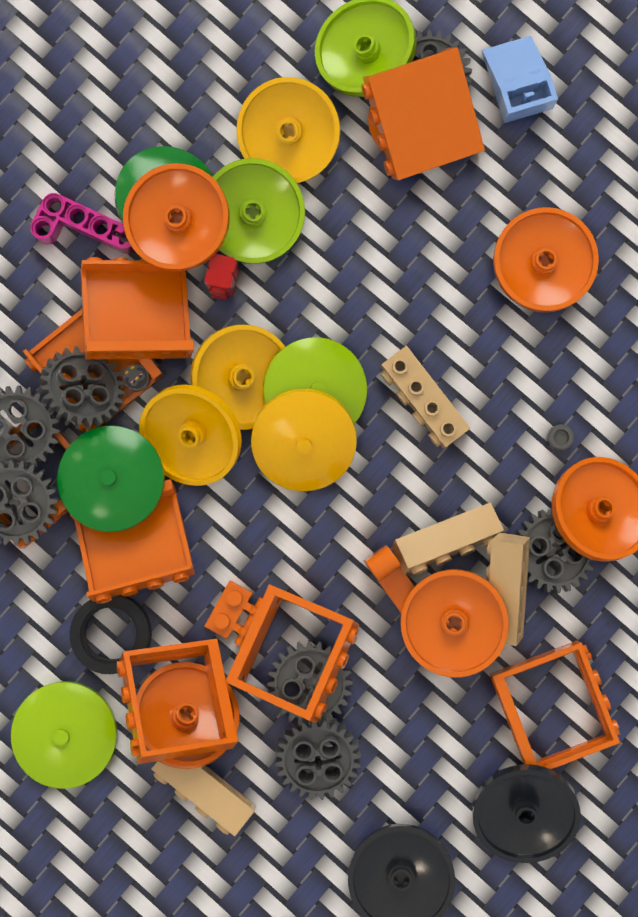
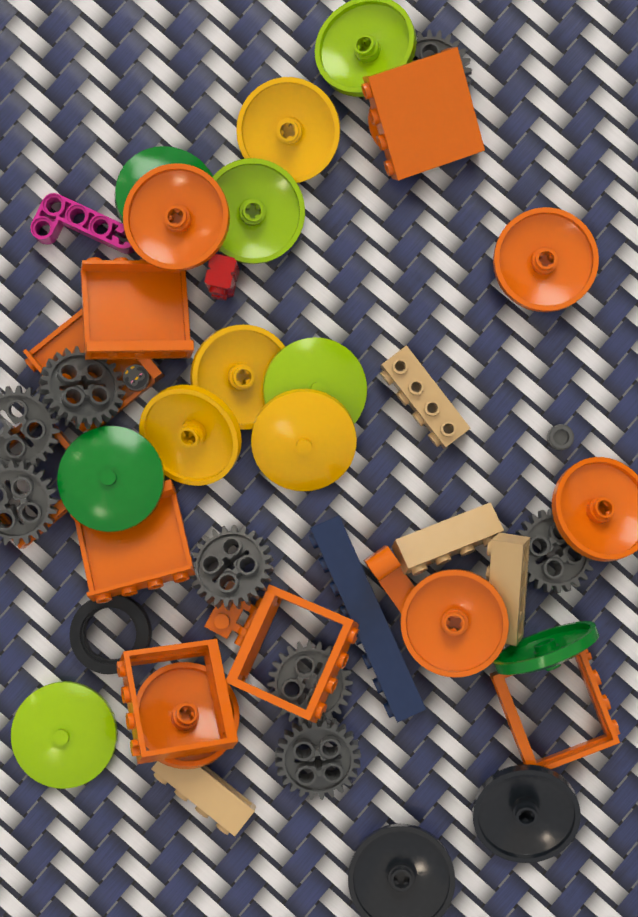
light blue slope [482,36,558,123] -> none
none -> dark grey gear [190,525,274,610]
none -> dark blue brick [308,515,426,723]
none -> green dish [493,621,599,675]

